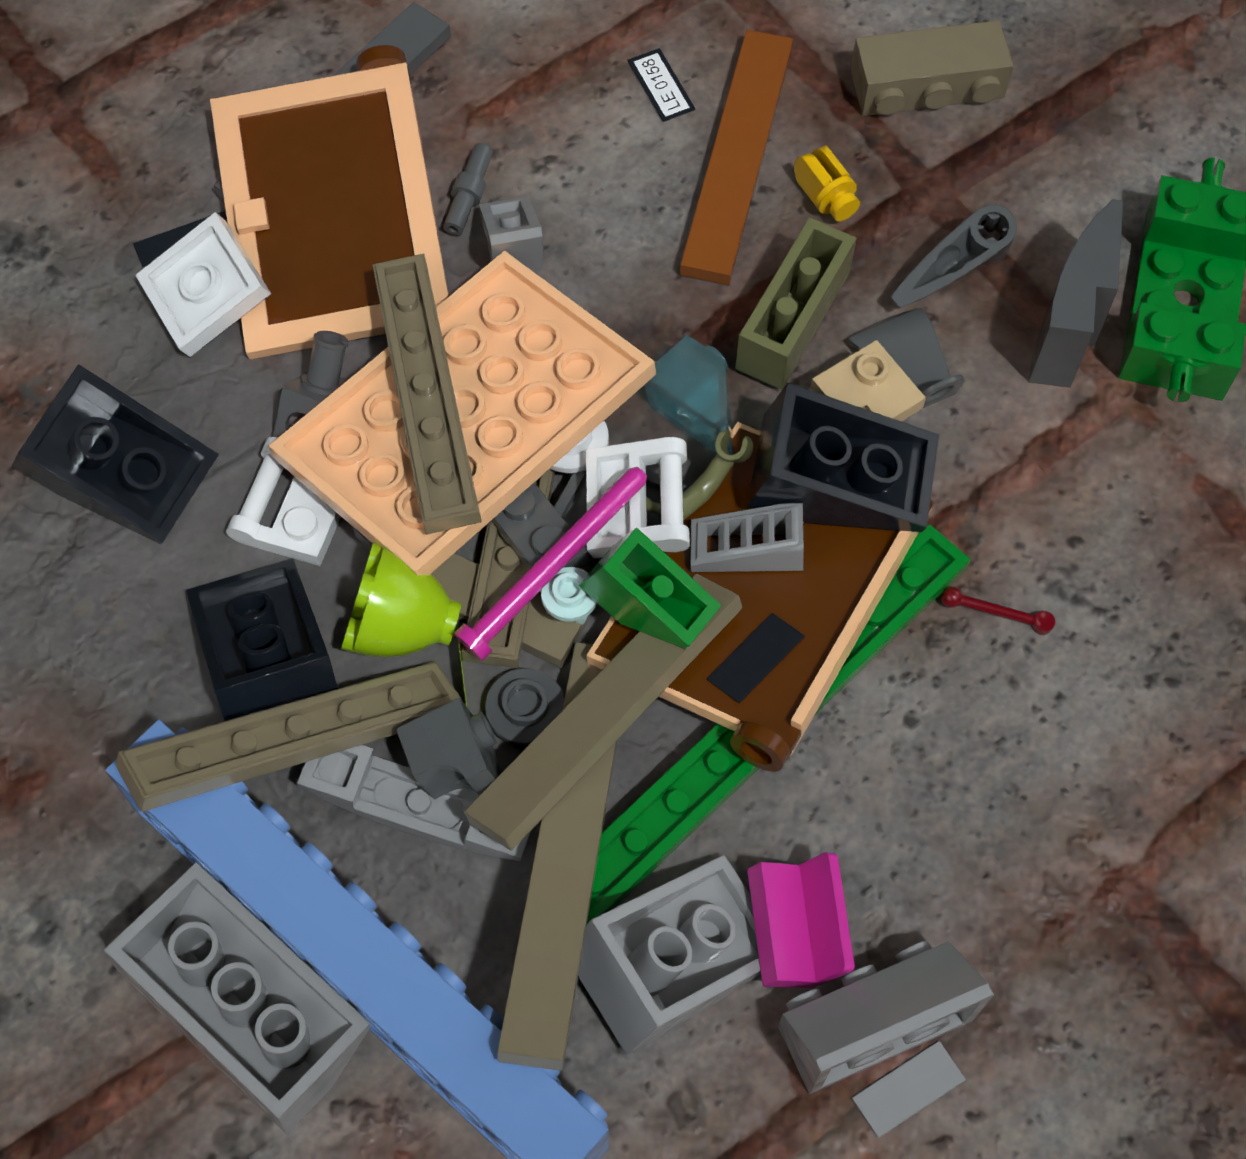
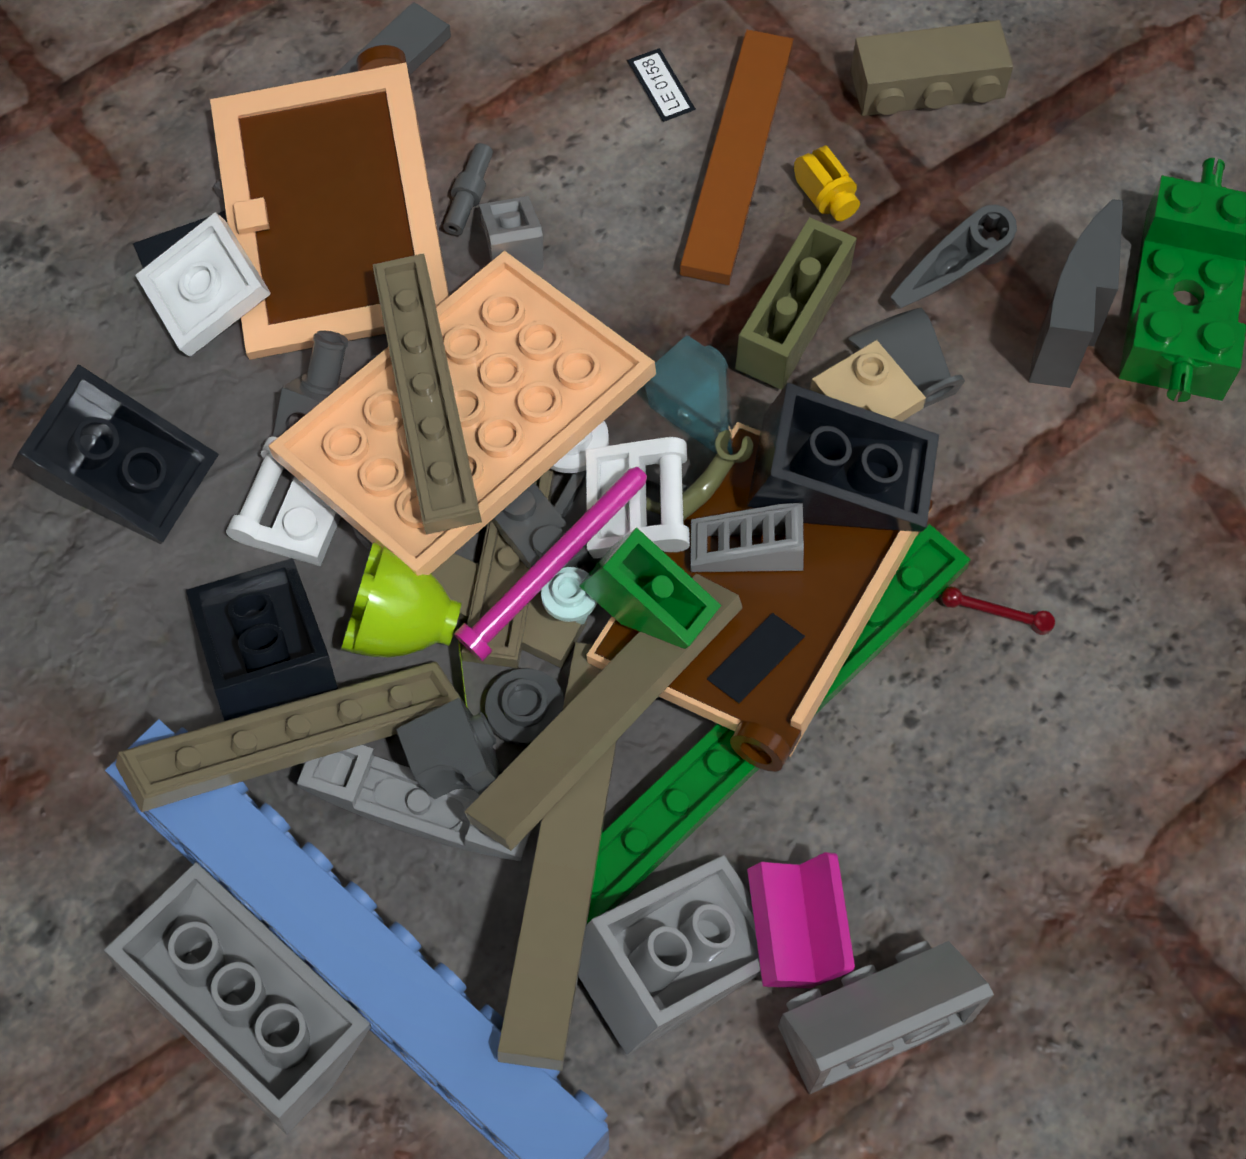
light grey sticker [852,1041,966,1138] -> none

